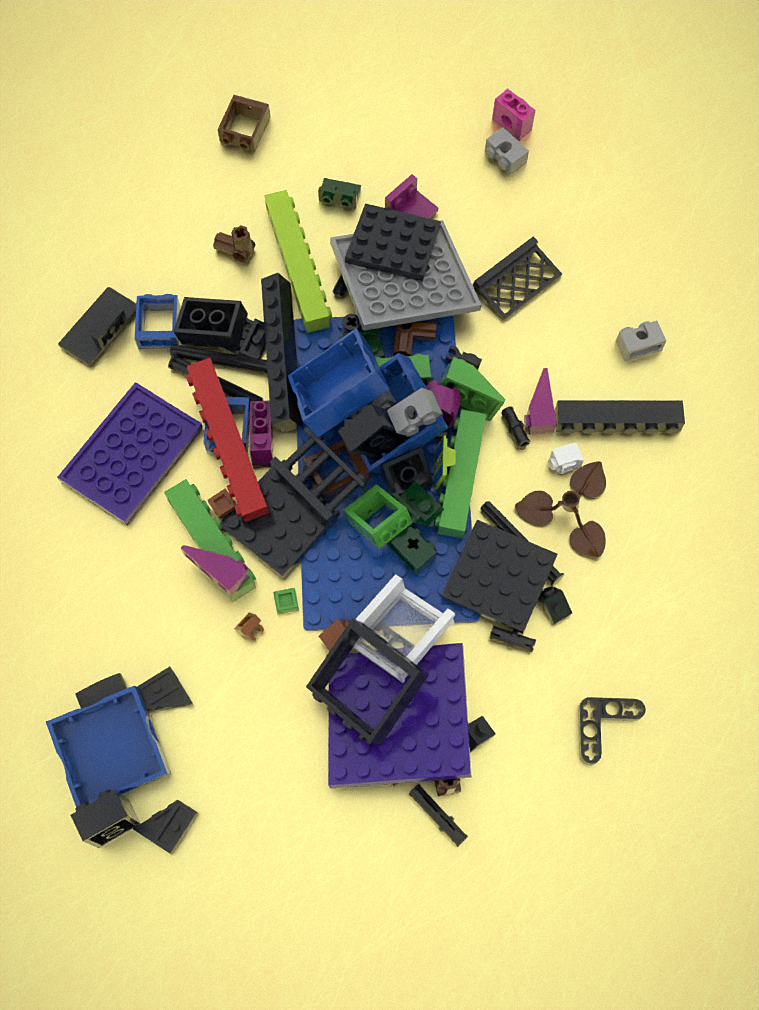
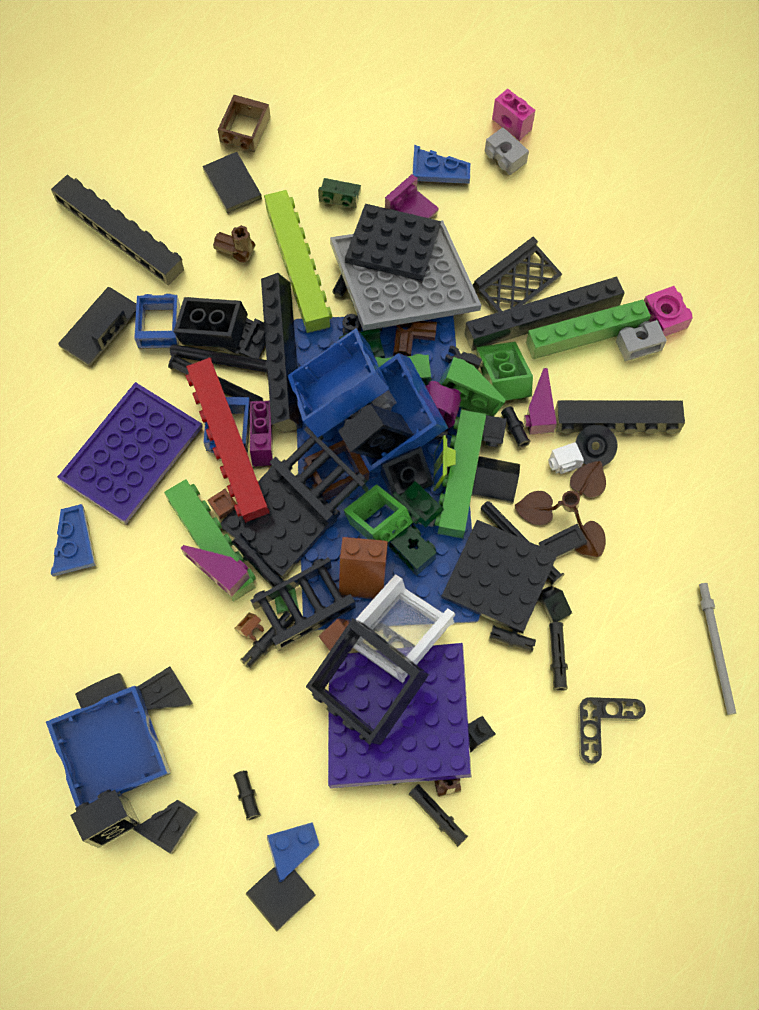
light grey brick [387,388,442,436] -> none
none -> black brick [51,174,184,285]
none -> blue wing [51,504,96,577]
none -> black tile [202,152,262,213]
none -> black pin [231,533,284,588]
none -> black pin [233,770,261,821]
none -> black pin [240,611,295,669]
none -> black slope [246,867,316,932]
none -> black fence [250,557,356,651]
none -> blue wing [267,822,319,882]
none -> dark orange slope [339,537,388,599]
none -> blue wing [413,145,471,184]
none -> black brick [465,276,625,351]
none -> black slope [471,456,520,504]
none -> bright green slope [476,341,533,400]
none -> black bracket [482,415,507,447]
none -> bright green brick [526,299,651,359]
none -> black tile [538,524,587,559]
none -> black pin [549,622,568,691]
none -> black dish [575,425,618,466]
none -> dark pink brick [644,286,693,337]
none -> light grey bar [699,583,737,715]

